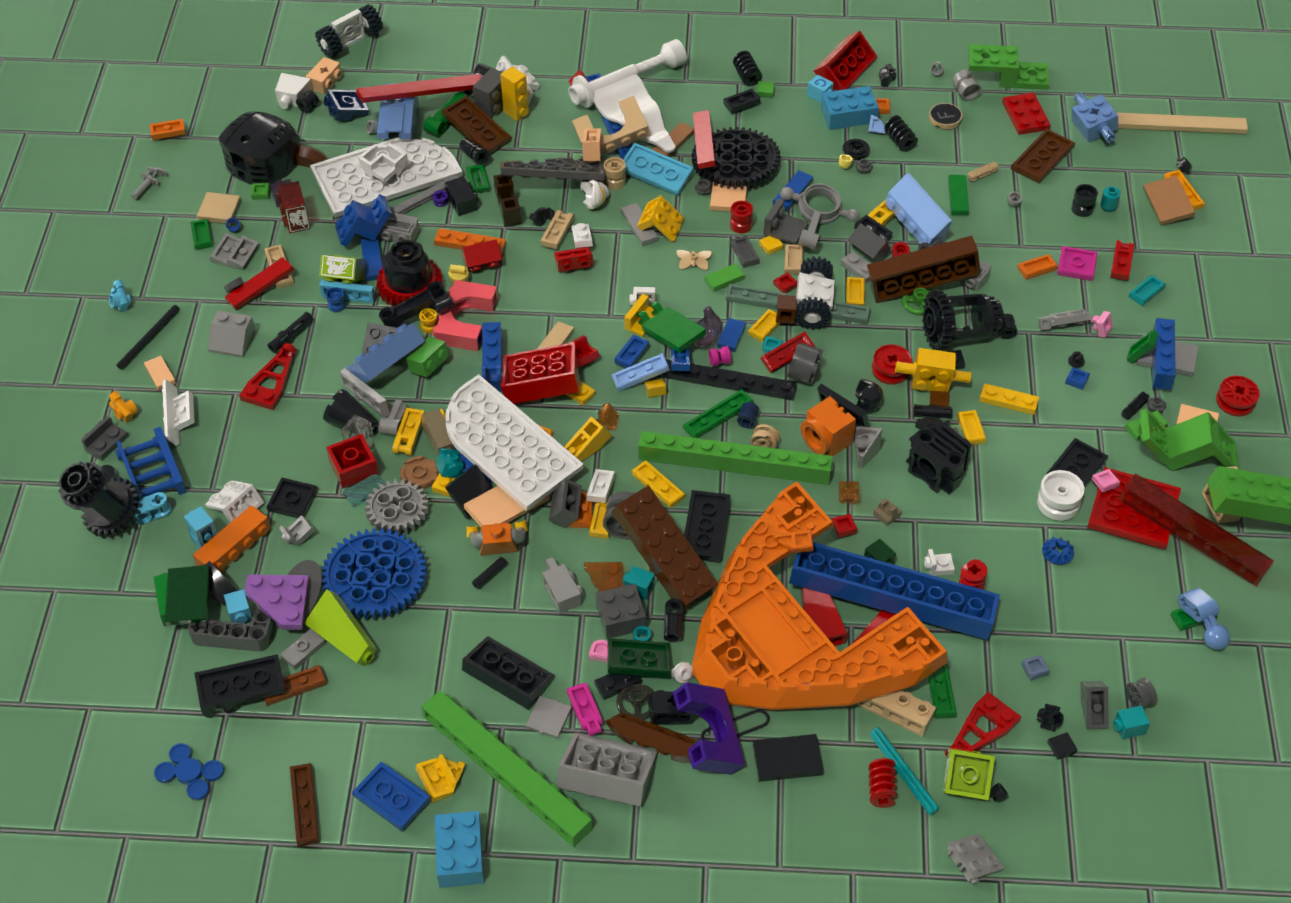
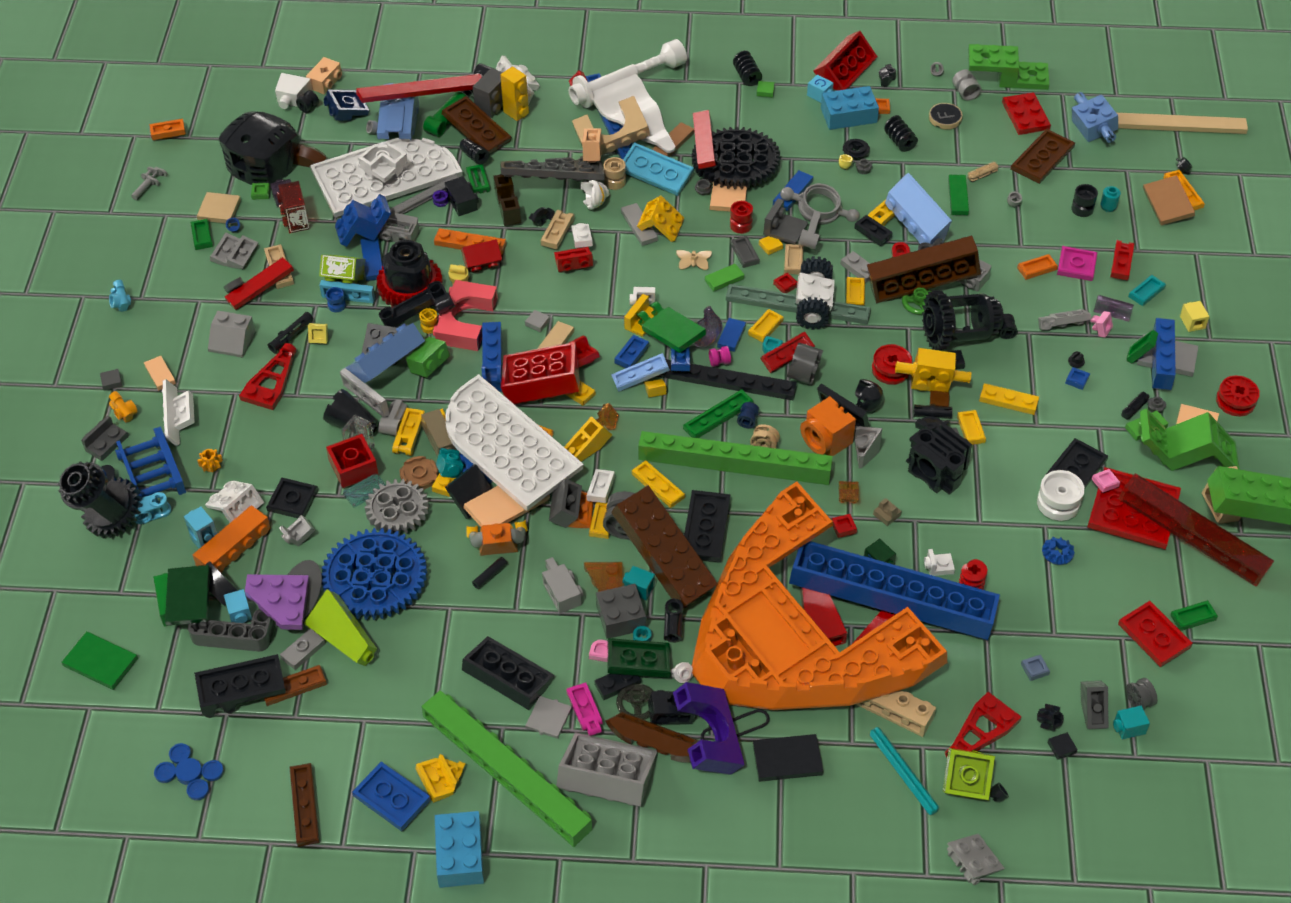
black piece [116,305,179,370] -> none
plate [315,4,383,57] -> none
black plate [723,89,760,114] -> none
orange tile [773,530,814,553] -> none
reddish brown brick [776,294,796,324] -> none
dark grey brick [848,223,891,262] -> none
light blue tile [868,115,885,134] -> none
red piece [868,758,897,808] -> none
green tile [927,664,957,719] -> none
medium blue beam [1178,588,1231,650] -> none
none -> green tile [61,631,138,690]
none -> dark grey tile [100,369,122,390]
none -> light orange gear [197,449,223,472]
none -> light yellow tile [308,323,328,344]
none -> light grey tile [525,310,550,332]
none -> clear purple plate [1094,295,1134,322]
none -> red plate [1118,601,1193,667]
none -> light yellow brick [1180,301,1209,332]

